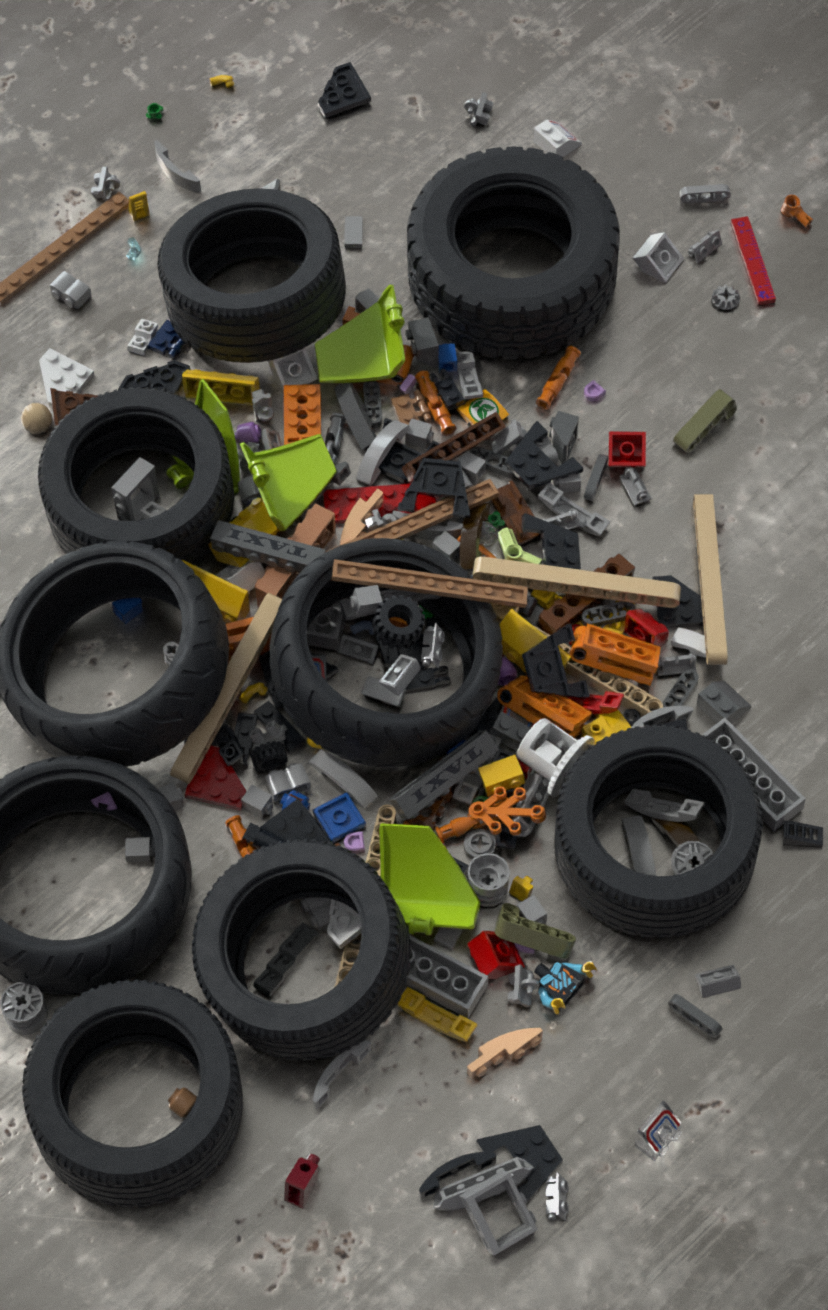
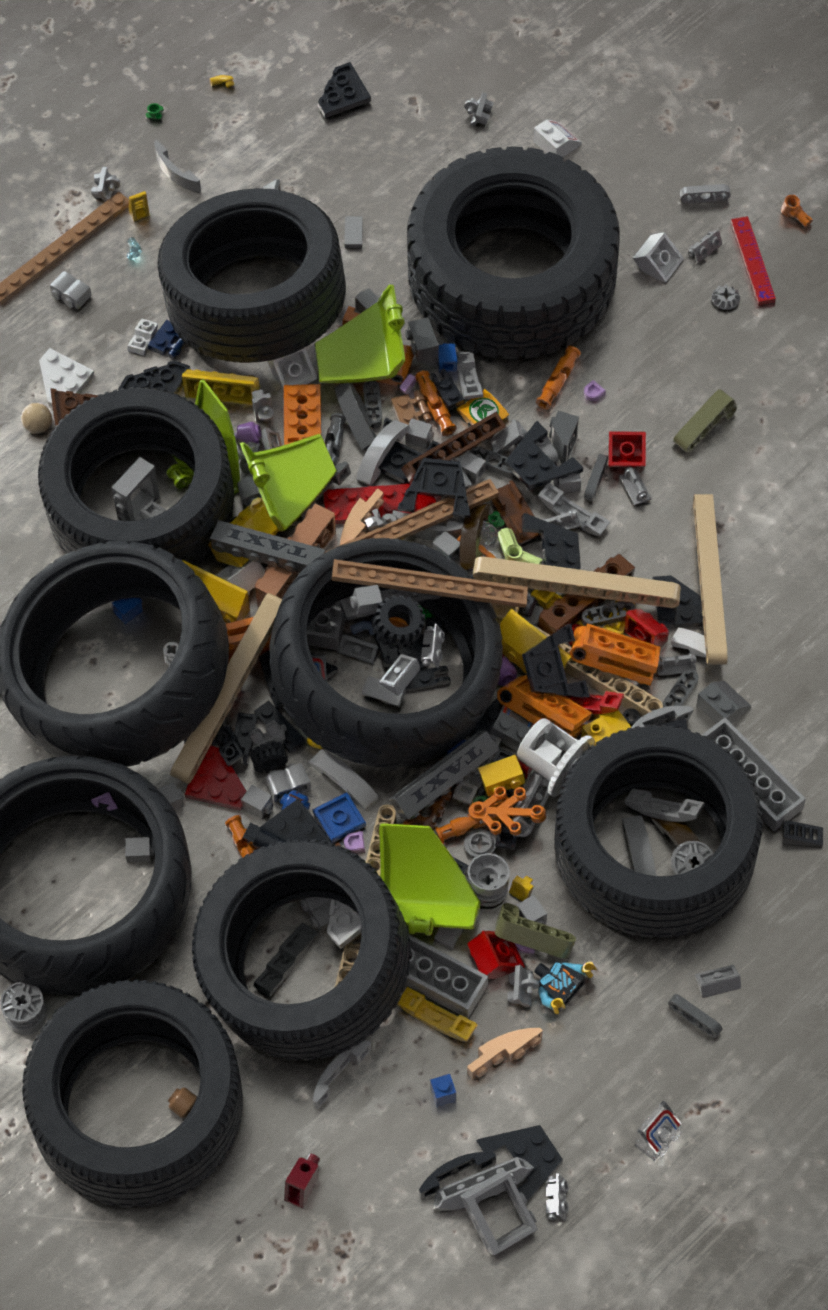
yellow arm [239,682,268,703] -> none
none -> blue brick [430,1074,456,1107]

